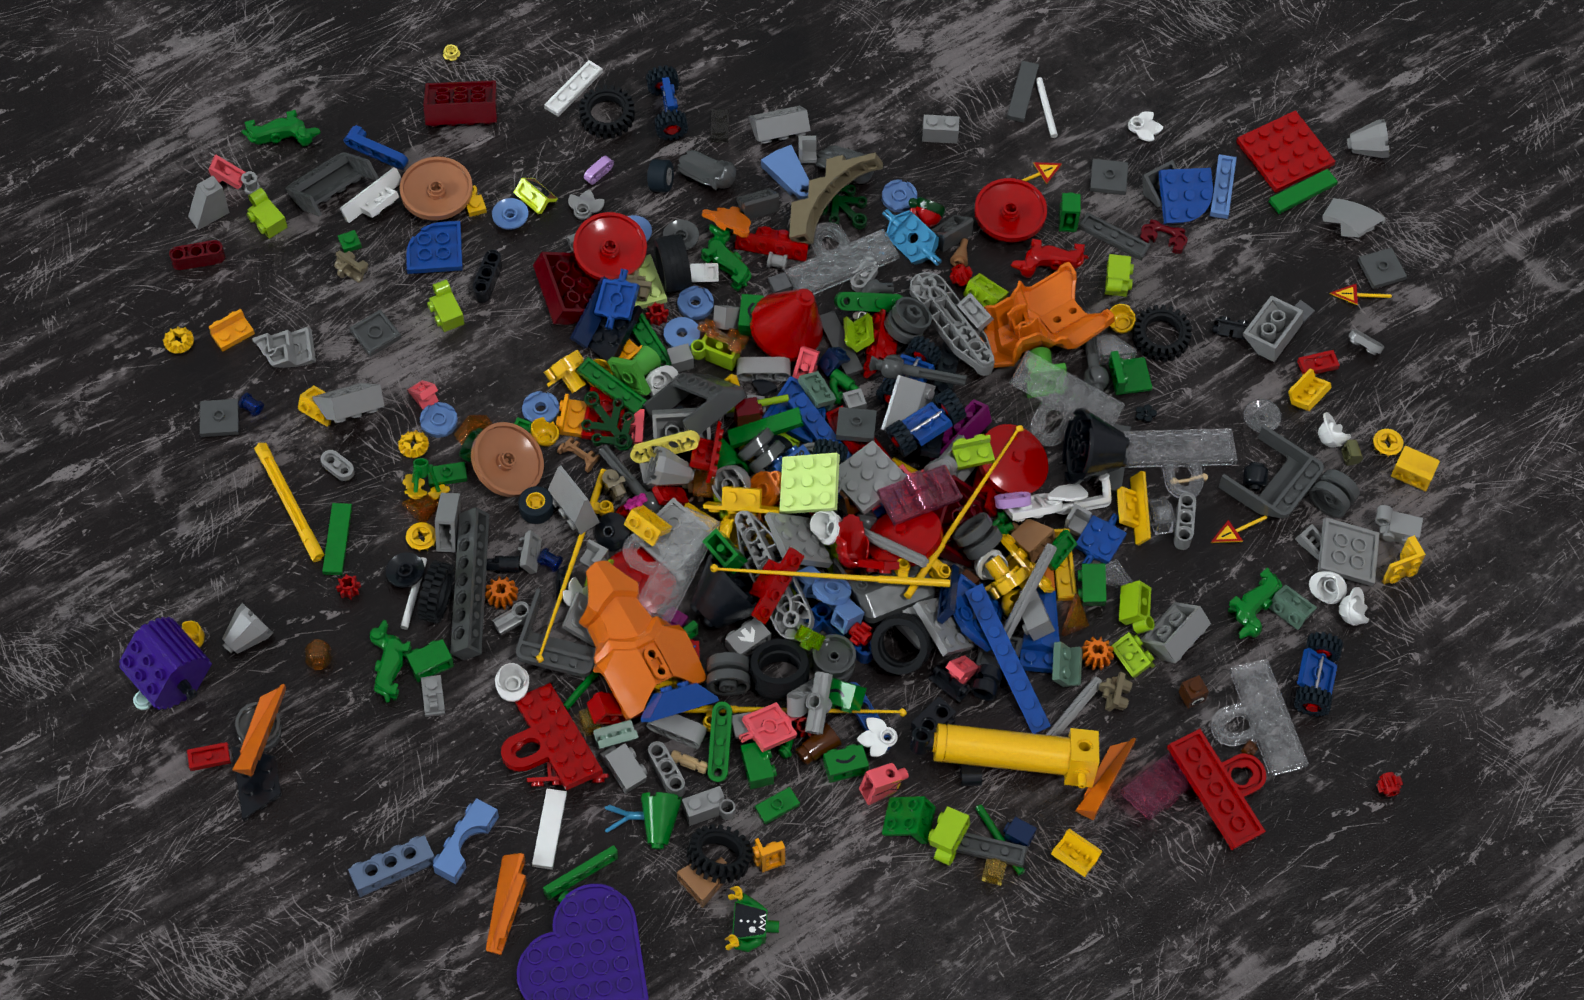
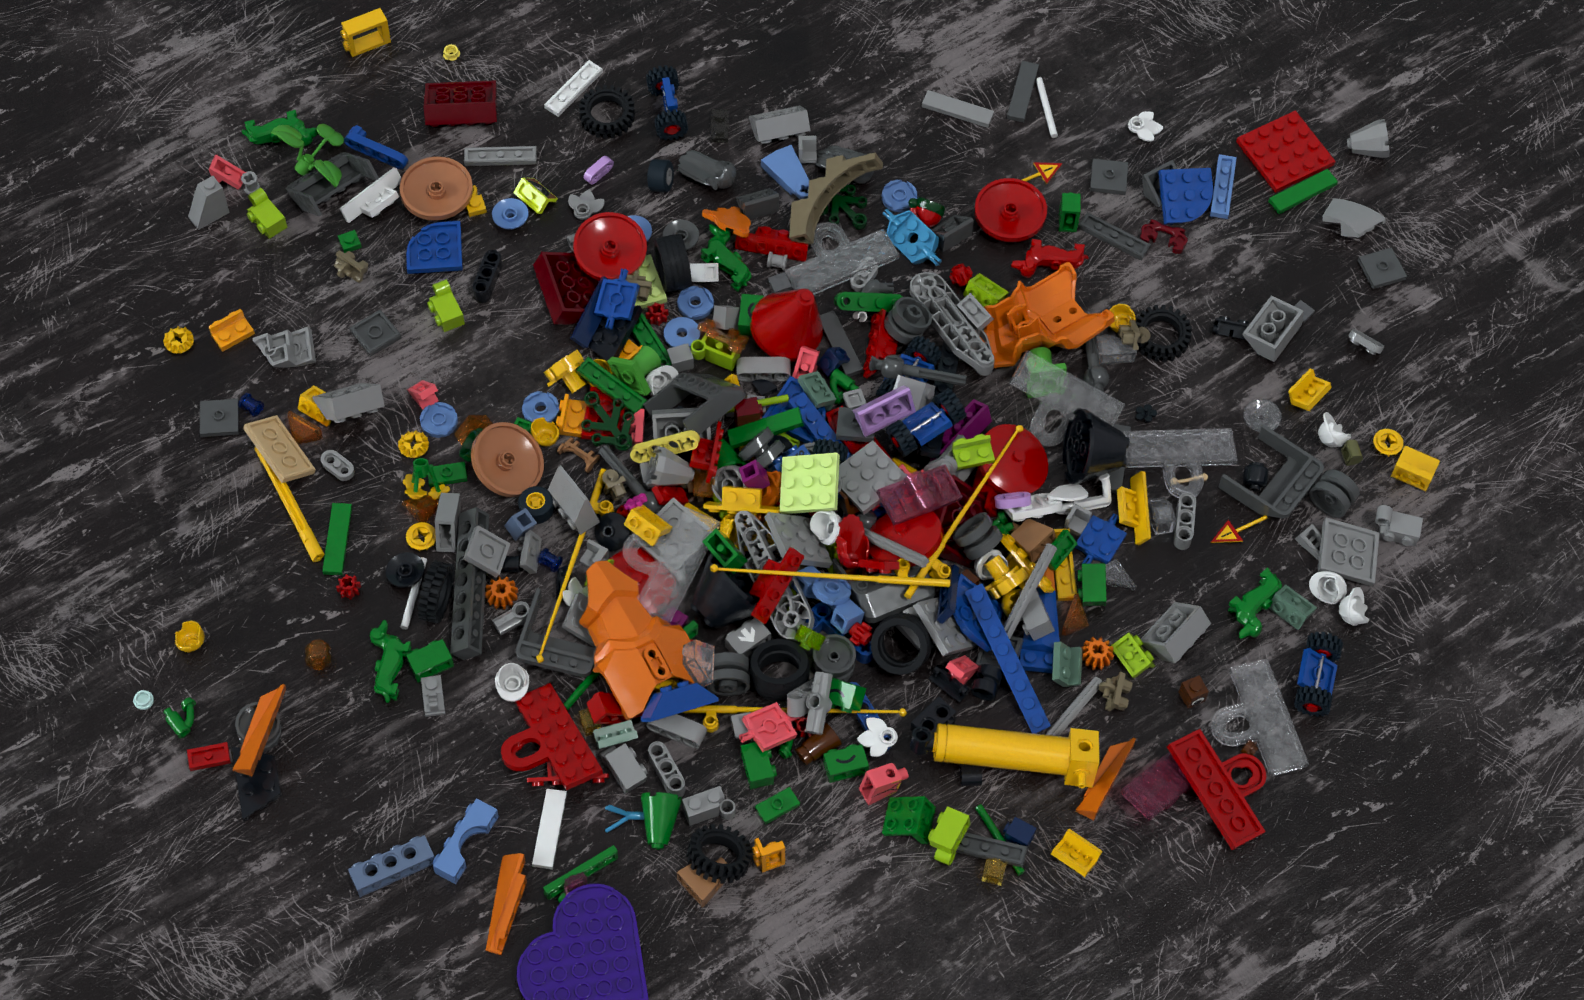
dark purple piece [119,617,212,710] -> none
dark red beam [169,240,225,270] -> none
light grey cone [222,603,273,654] -> none
tan axle [671,750,708,774] -> none
green plate [708,702,733,783] -> none
torso [725,886,779,952] -> none
lime bracket [843,313,874,352] -> none
light grey brick [922,115,959,144] -> none
medium nougat cone [950,238,968,267] -> none
lime hinge [1105,254,1134,297] -> none
green bracket [1108,351,1152,395] -> none
lime hinge [1119,580,1155,634] -> none
red plate [1297,350,1340,374] -> none
yellow piece [1329,283,1392,305] -> none
red gear [1376,772,1403,797] -> none
yellow bracket [1382,535,1426,584] -> none
none -> green plant [164,697,196,738]
none -> tan tile [243,415,316,483]
none -> bright green plant [271,124,344,188]
none -> clear orange slope [287,410,323,444]
none -> yellow window [340,8,391,57]
none -> light grey plate [463,525,510,577]
none -> light grey tile [464,146,537,166]
none -> sand blue brick [504,508,537,541]
none -> clear pink plate [564,872,587,895]
none -> clear slope [682,640,714,687]
none -> magenta brick [739,459,770,489]
none -> lavender slope [852,385,916,437]
none -> light grey tile [922,90,994,128]
none -> dark tan hips [1118,320,1150,350]

